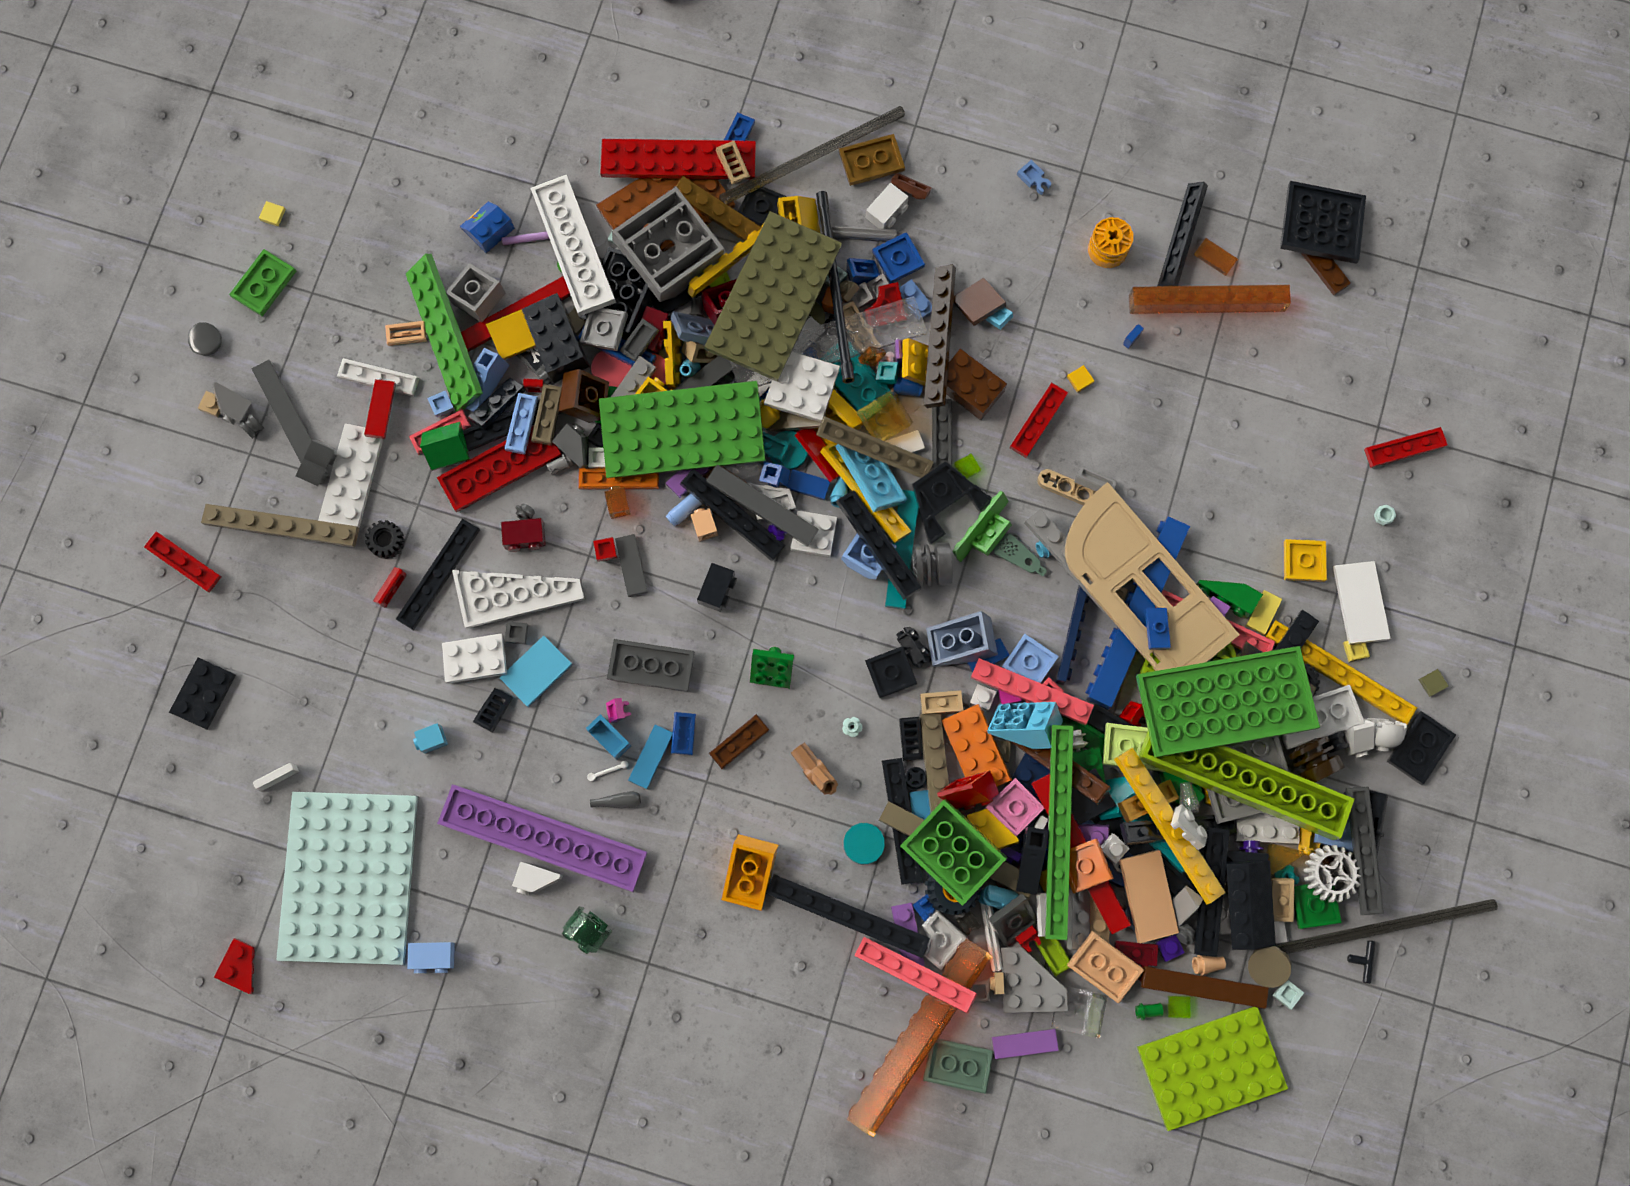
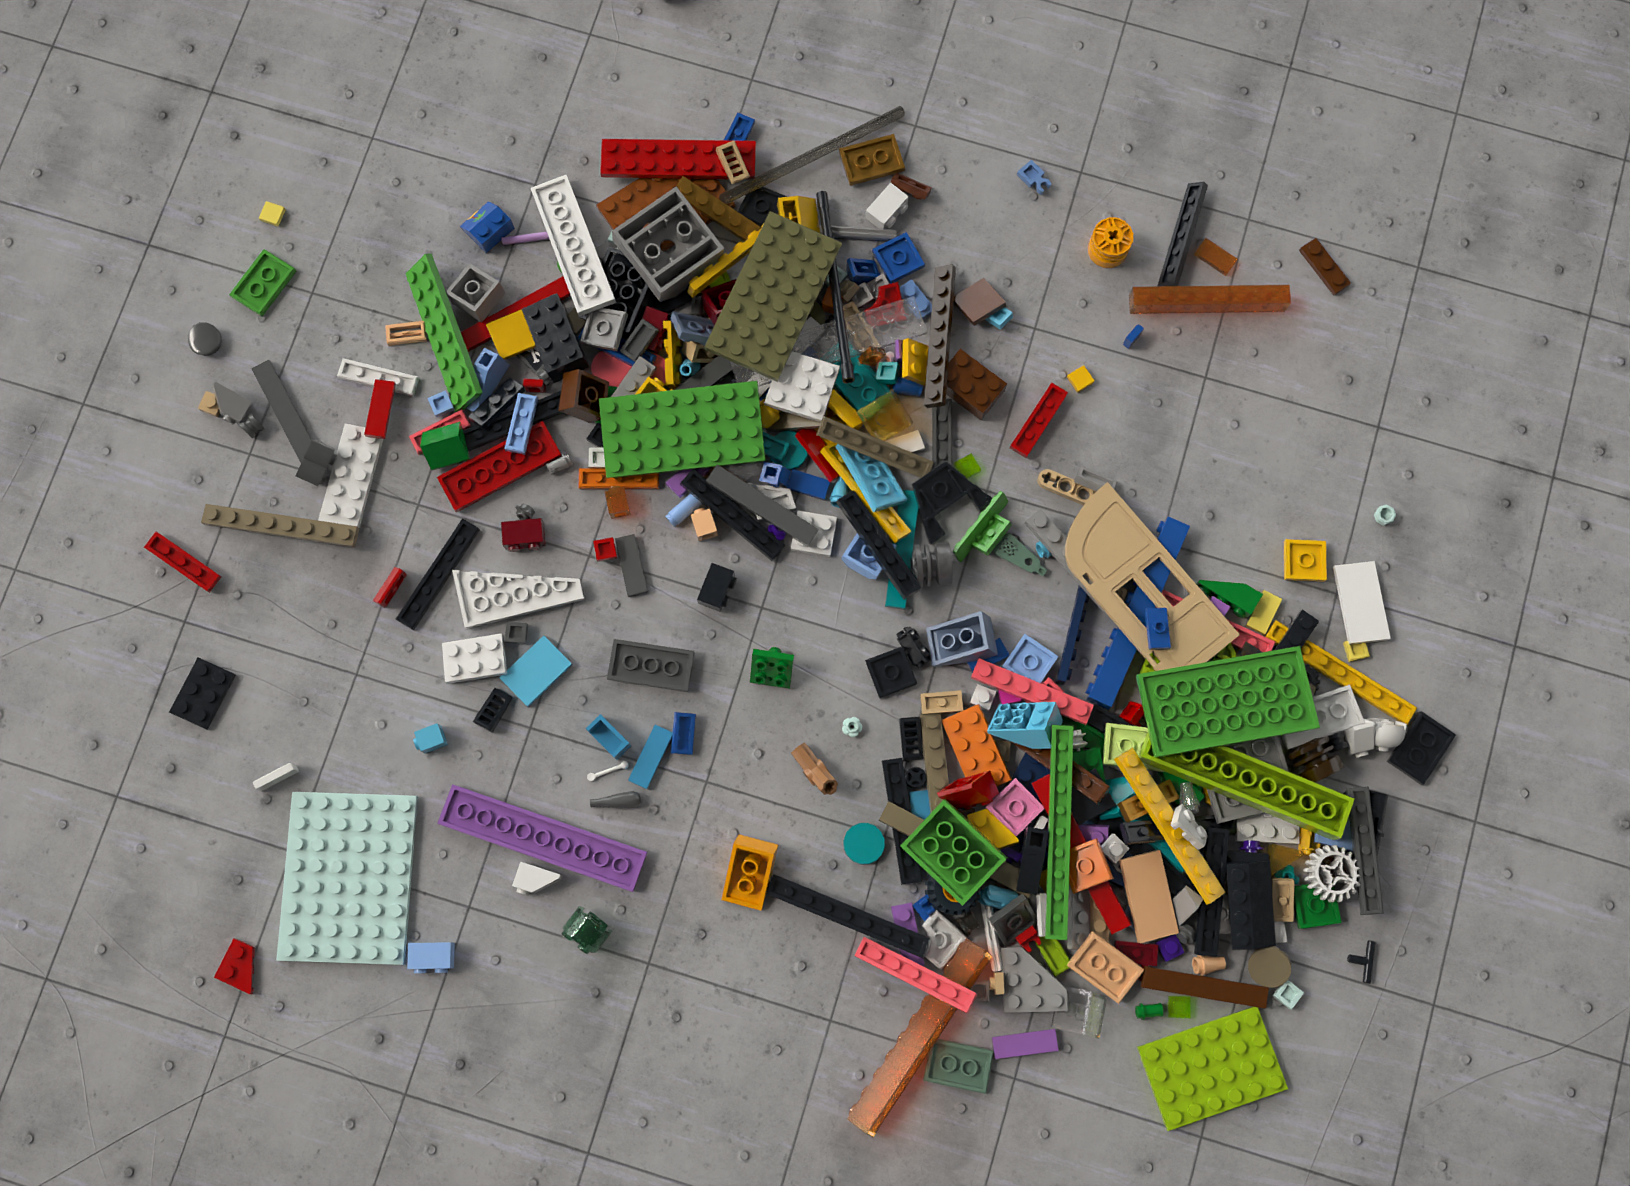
black tyre [365,520,405,559] -> none
dark tan tile [531,384,562,446] -> none
dark grey slope [552,424,589,468] -> none
dark pink tile [606,698,631,723] -> none
reddish brown tile [709,714,770,769] -> none
clear smoke axle [1276,899,1498,954] -> none
black plate [1280,181,1366,264] -> none
red plate [1364,427,1448,468] -> none
olive tile [1418,669,1449,697] -> none

